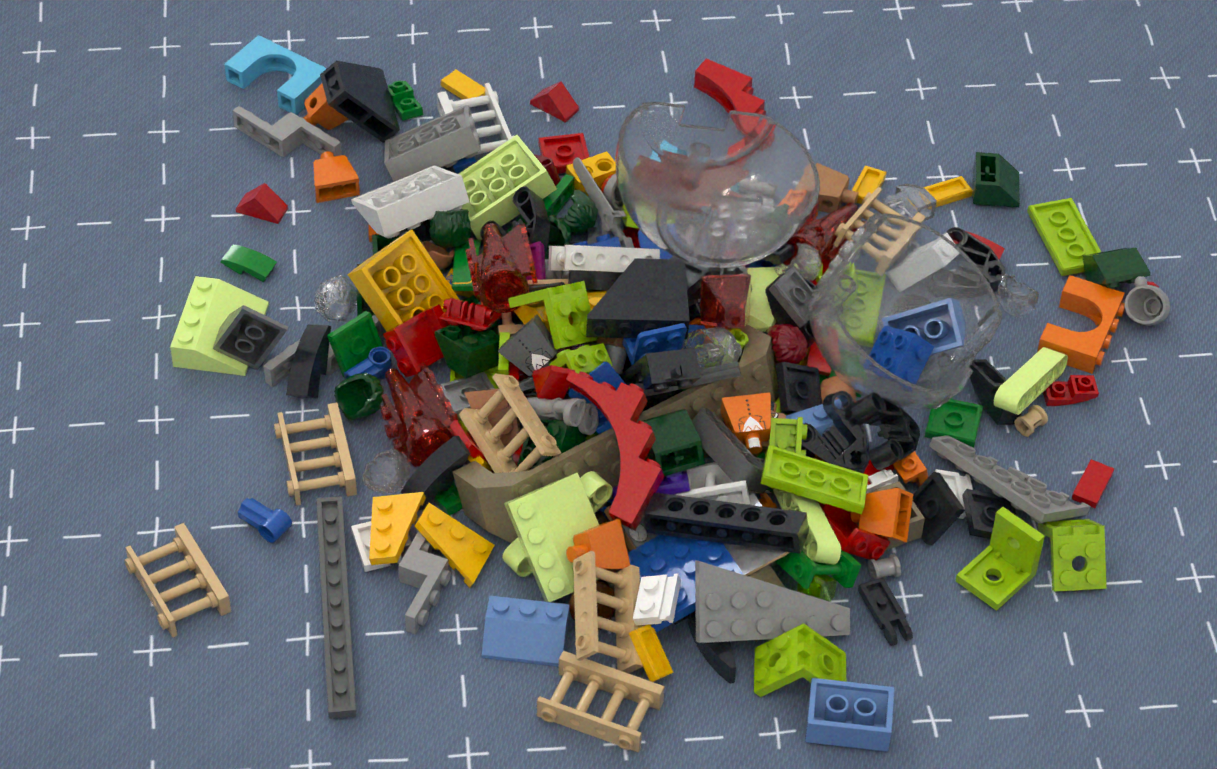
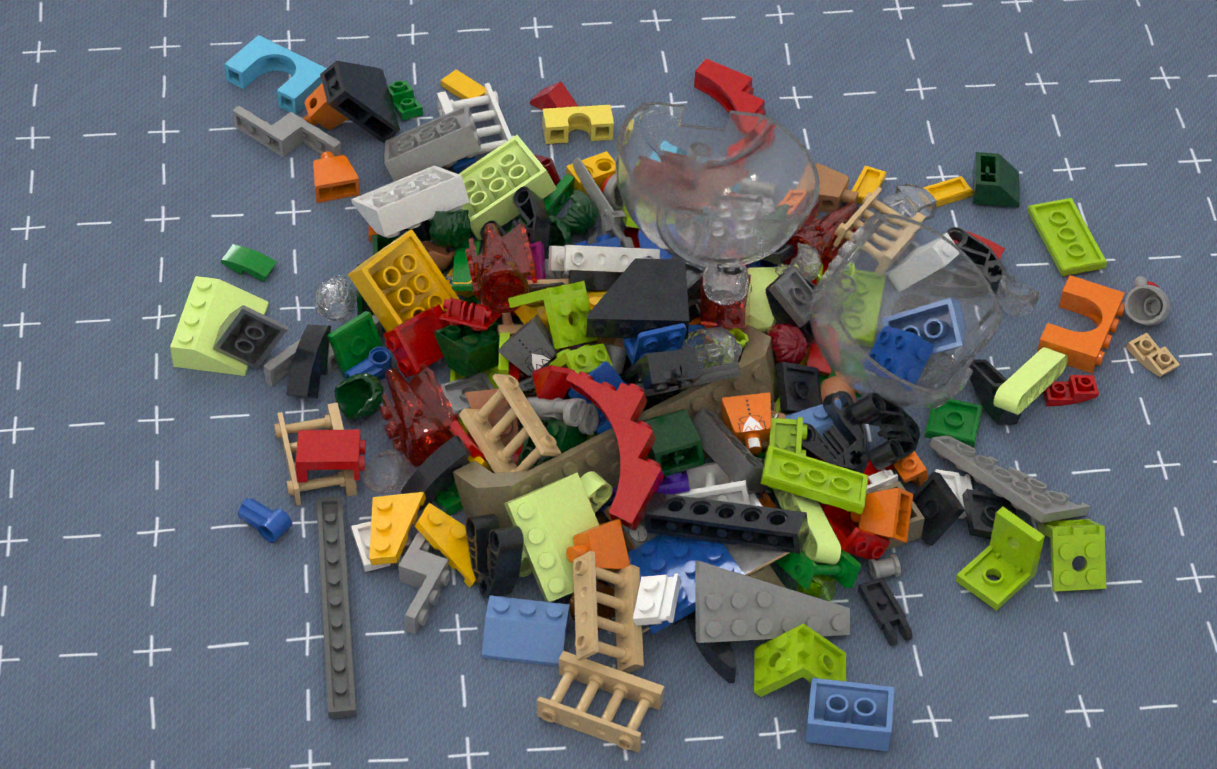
tan fence [124,523,231,638] -> none
red slope [235,183,288,224] -> none
red plate [538,133,589,173] -> none
yellow tile [628,624,673,682] -> none
tan bush [1014,405,1048,437] -> none
red tile [1072,459,1115,509] -> none
dark green slope [1083,248,1151,288] -> none
none -> red panel [296,429,366,482]
none -> black connector [465,514,524,598]
none -> light yellow arch [542,105,614,144]
none -> clear hair [703,262,748,305]
none -> tan slope [1126,333,1180,377]

